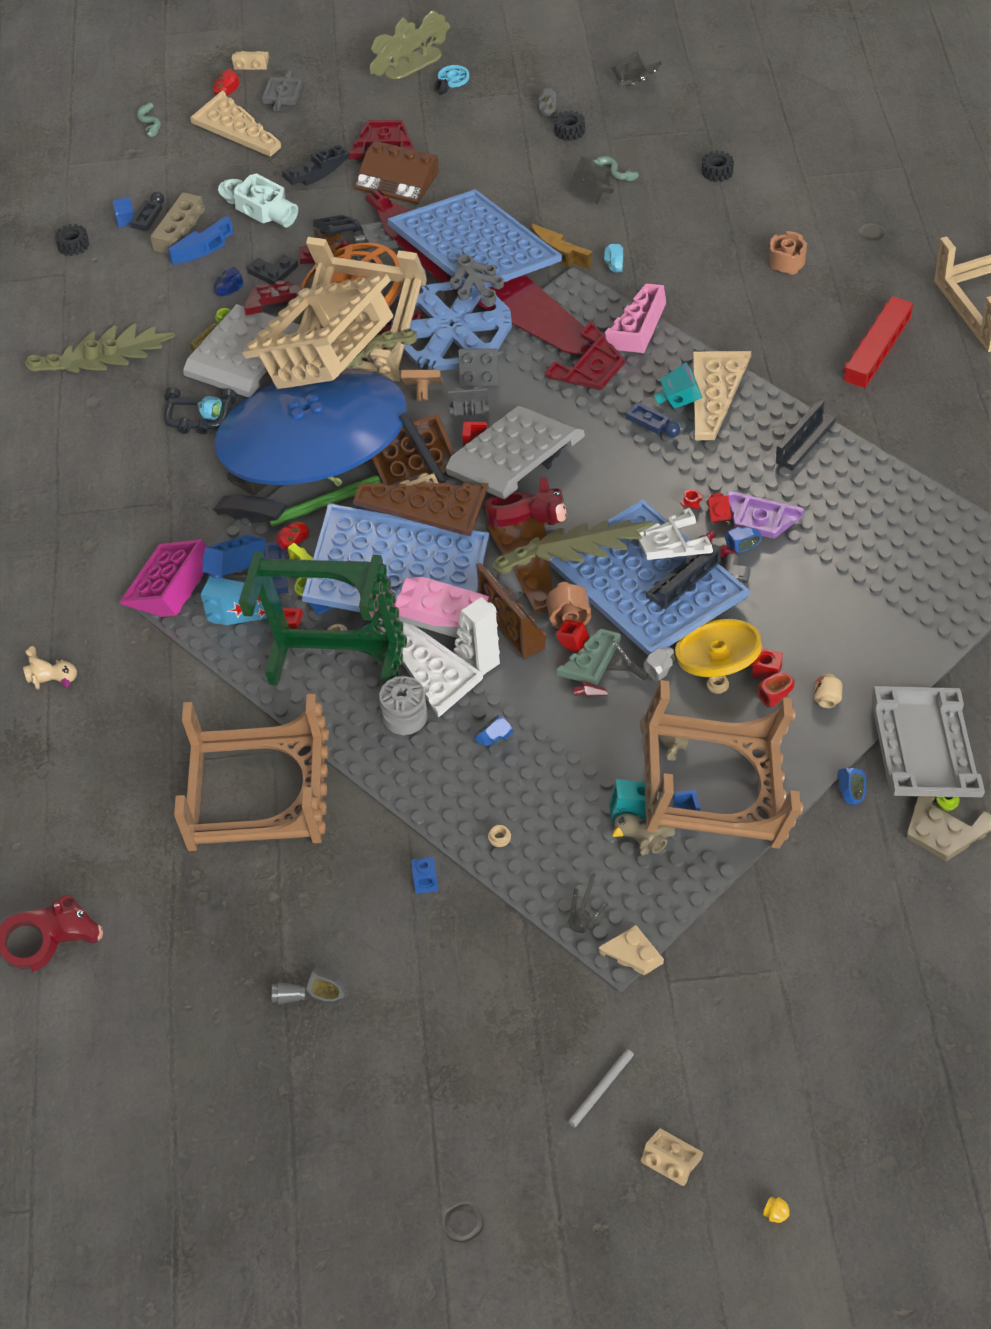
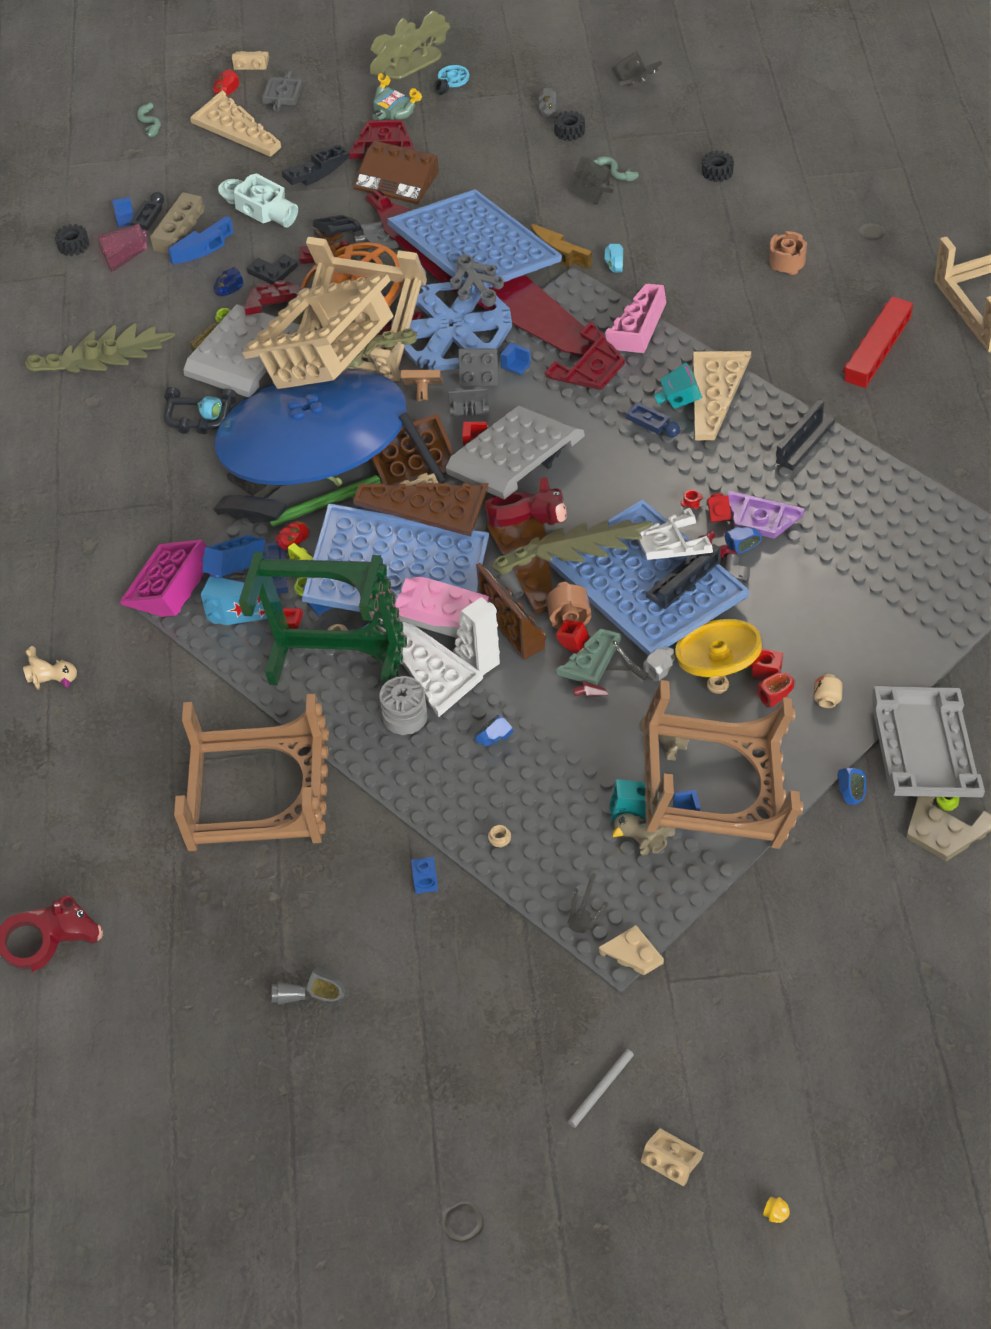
none -> clear pink slope [98,224,148,272]
none -> torso [372,73,422,120]
none -> blue panel [501,342,531,375]

